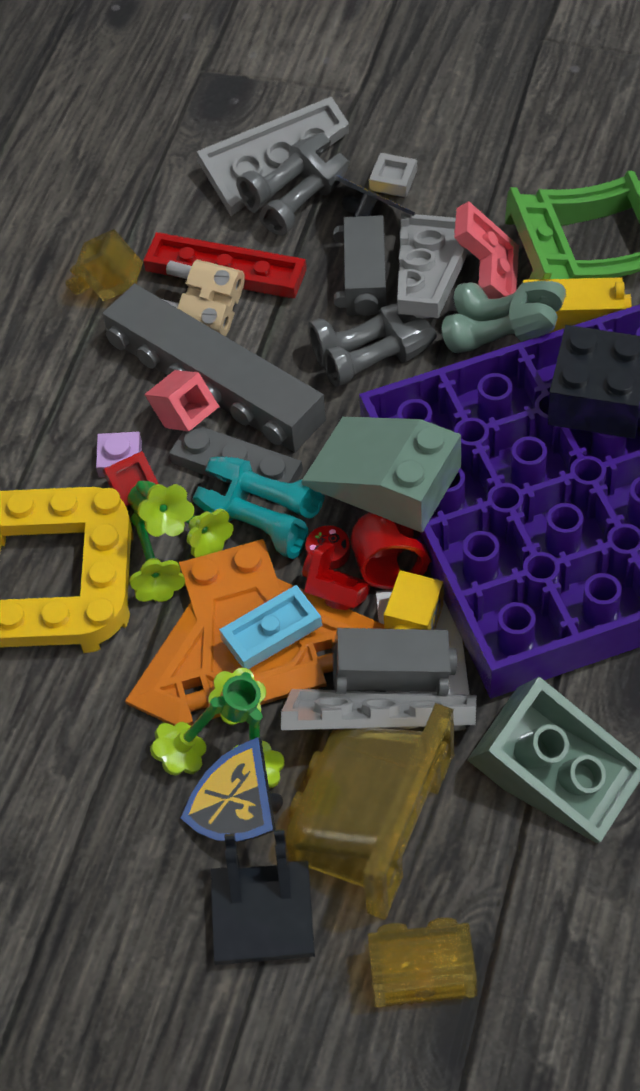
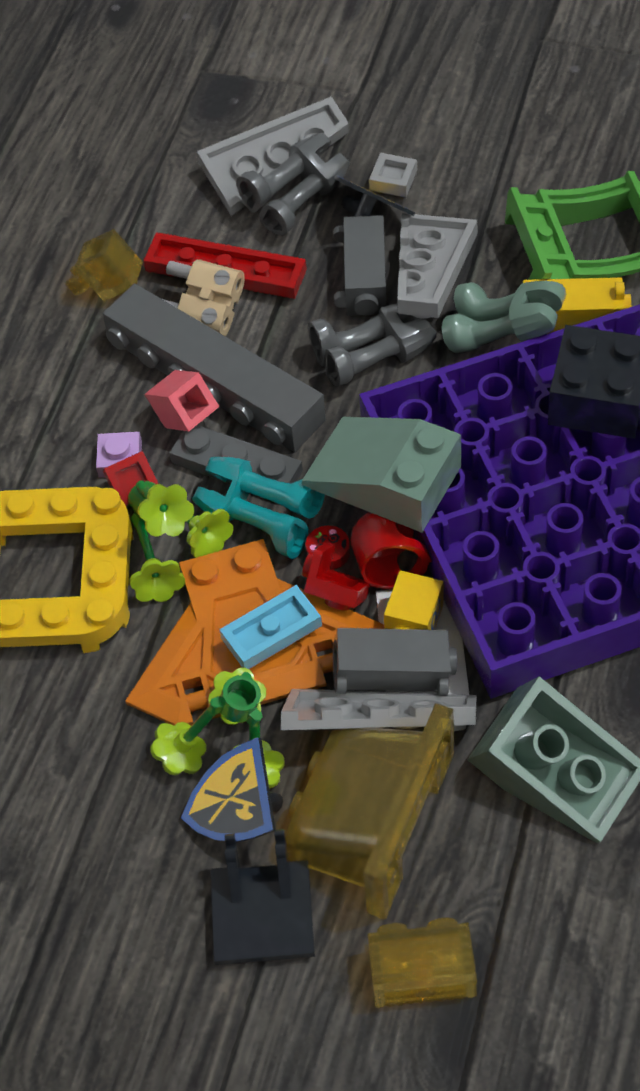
coral plate [454,201,519,299] -> none

